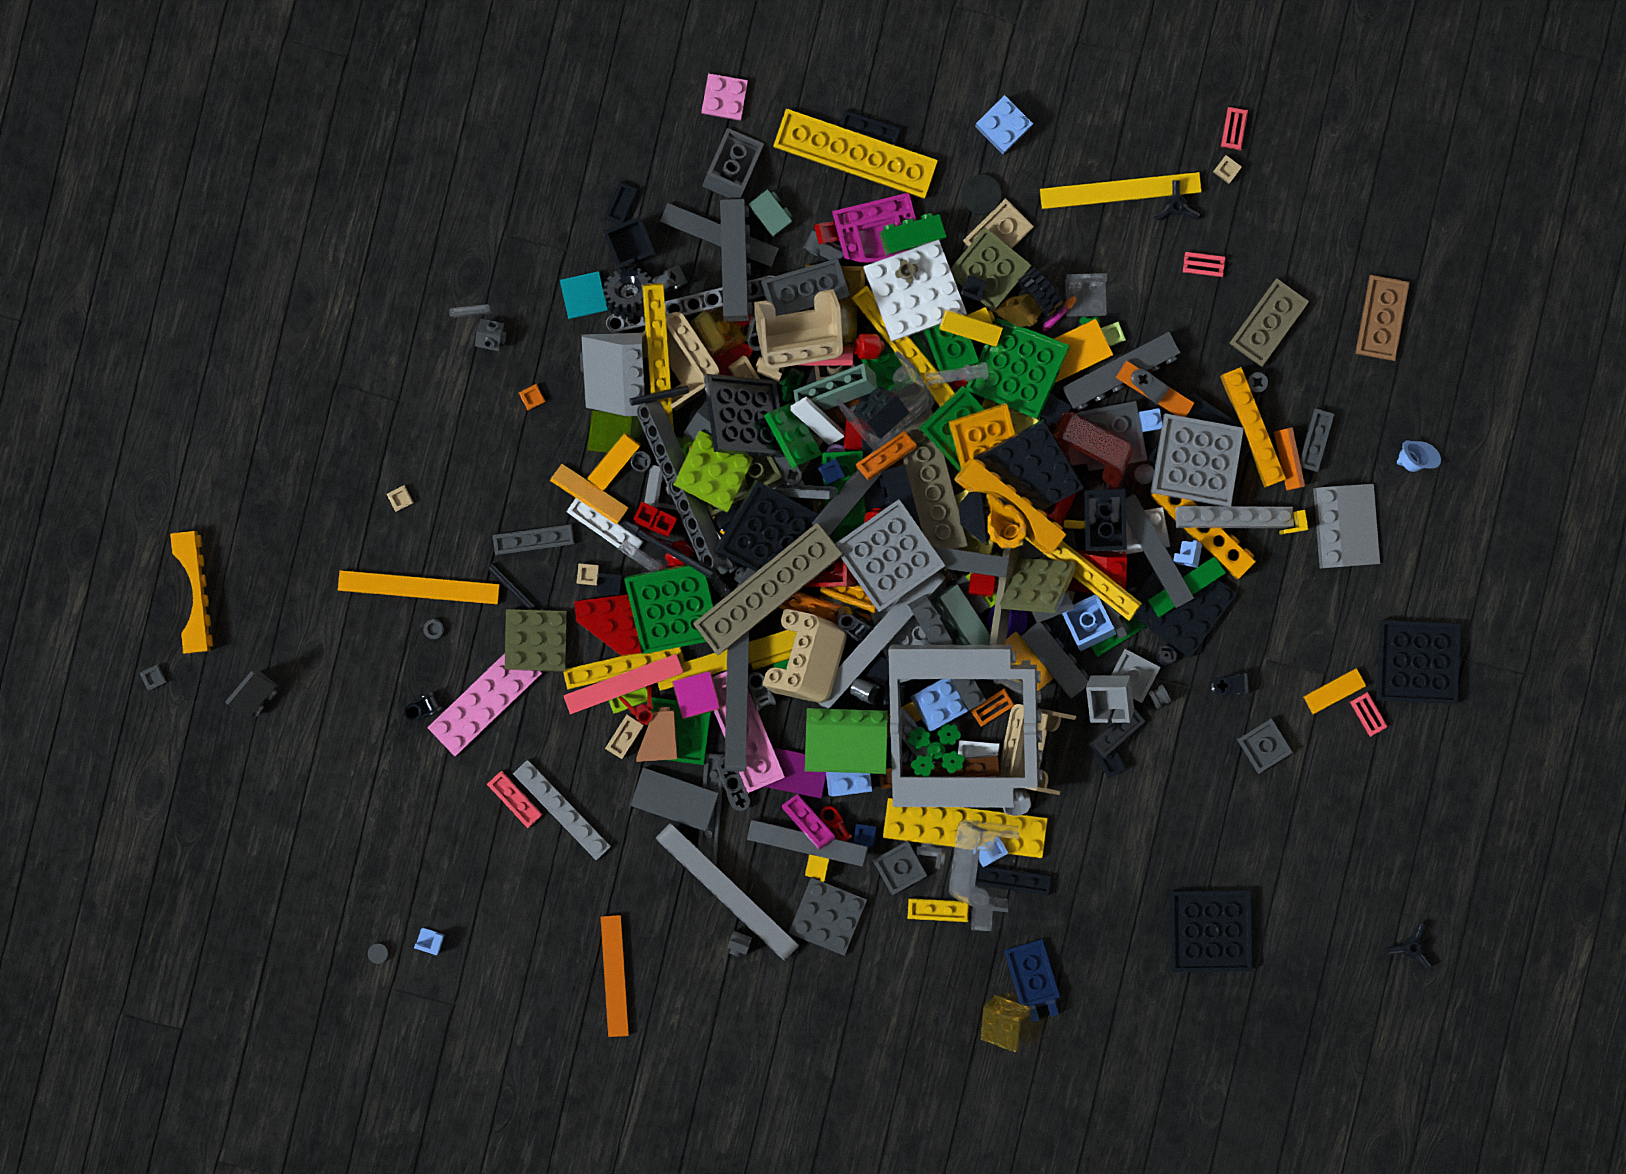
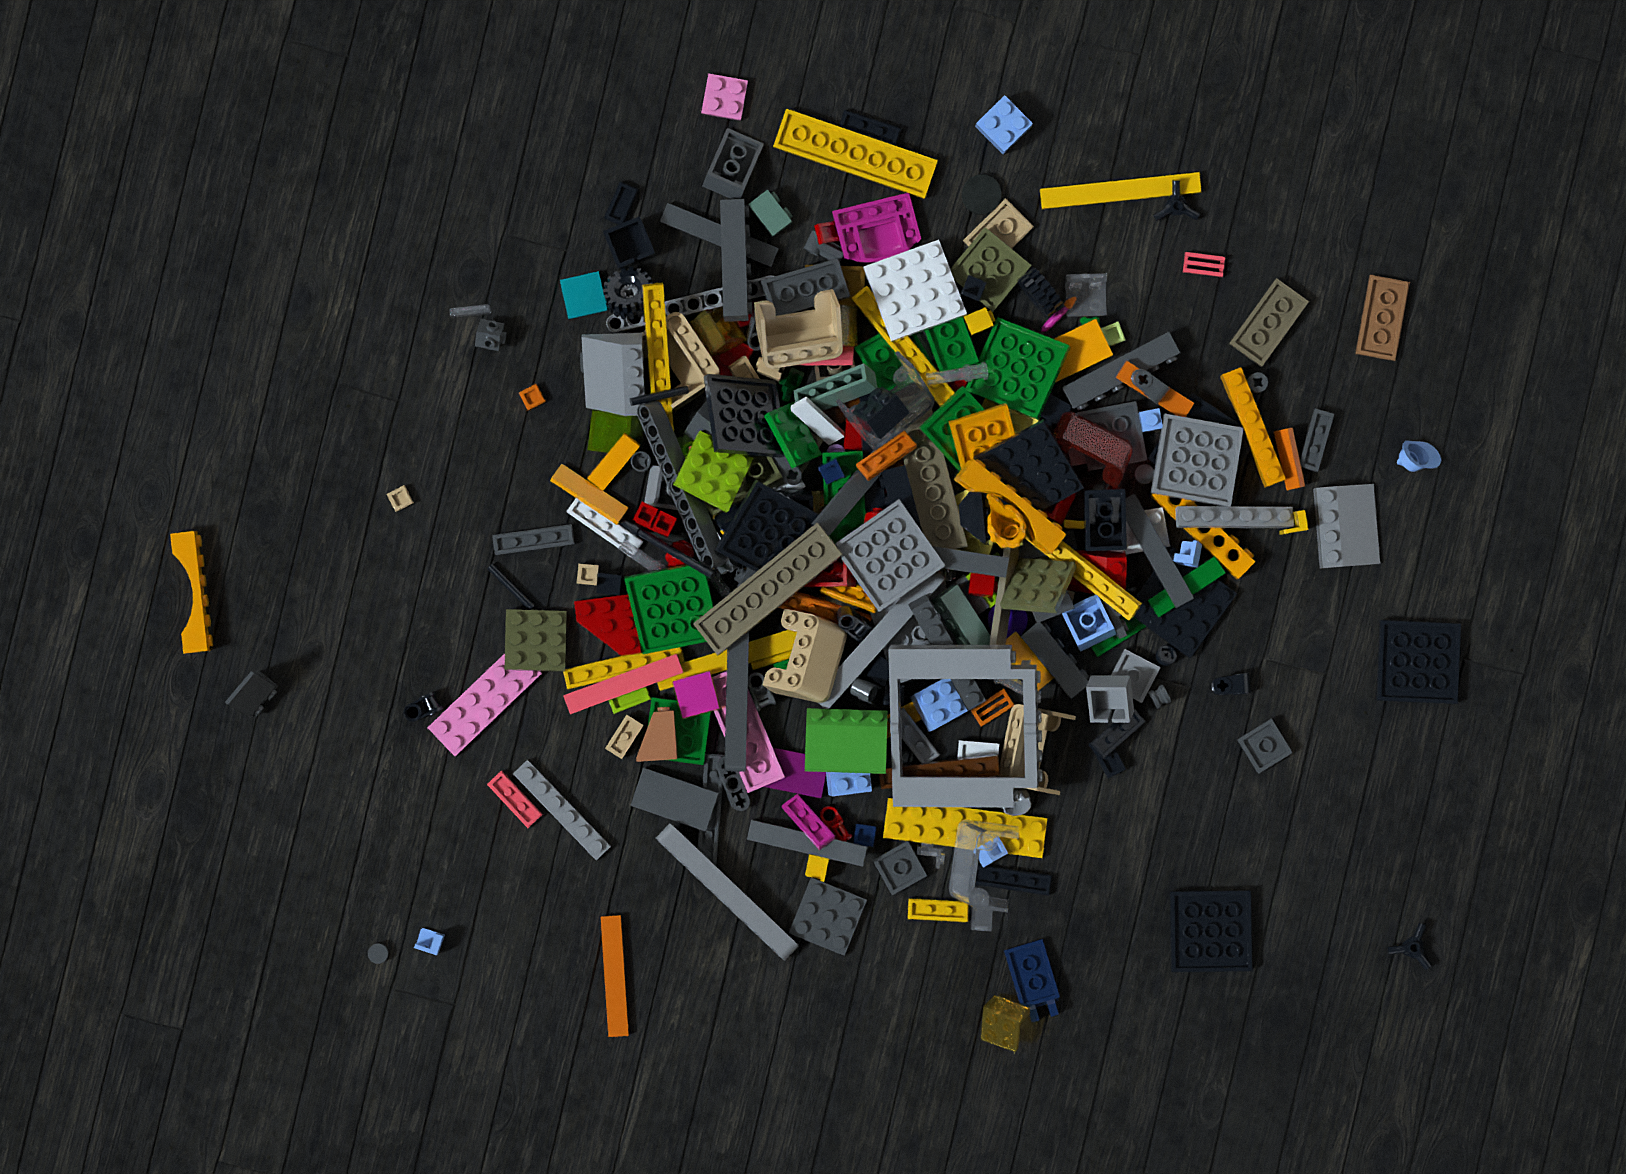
dark grey tile [140,664,167,691] -> none
light orange tile [338,571,500,604] -> none
dark grey tile [423,619,444,639] -> none
red plant [619,685,653,725] -> none
dark grey piece [652,265,688,293] -> none
dark grey plate [727,930,752,957] -> none
dark grey tile [774,484,837,499] -> none
red head [853,334,884,359] -> none
green brick [879,213,946,256] -> none
dark tan plate [895,260,918,283] -> none
green plant [908,723,964,777] -> none
yellow tile [939,309,1003,347] -> none
pearl gold slope [993,294,1042,327] -> none
tan plate [1213,155,1241,184] -> none
coral tile [1221,107,1248,150] -> none
light orange tile [1303,668,1366,714] -> none
coral tile [1350,692,1388,737] -> none

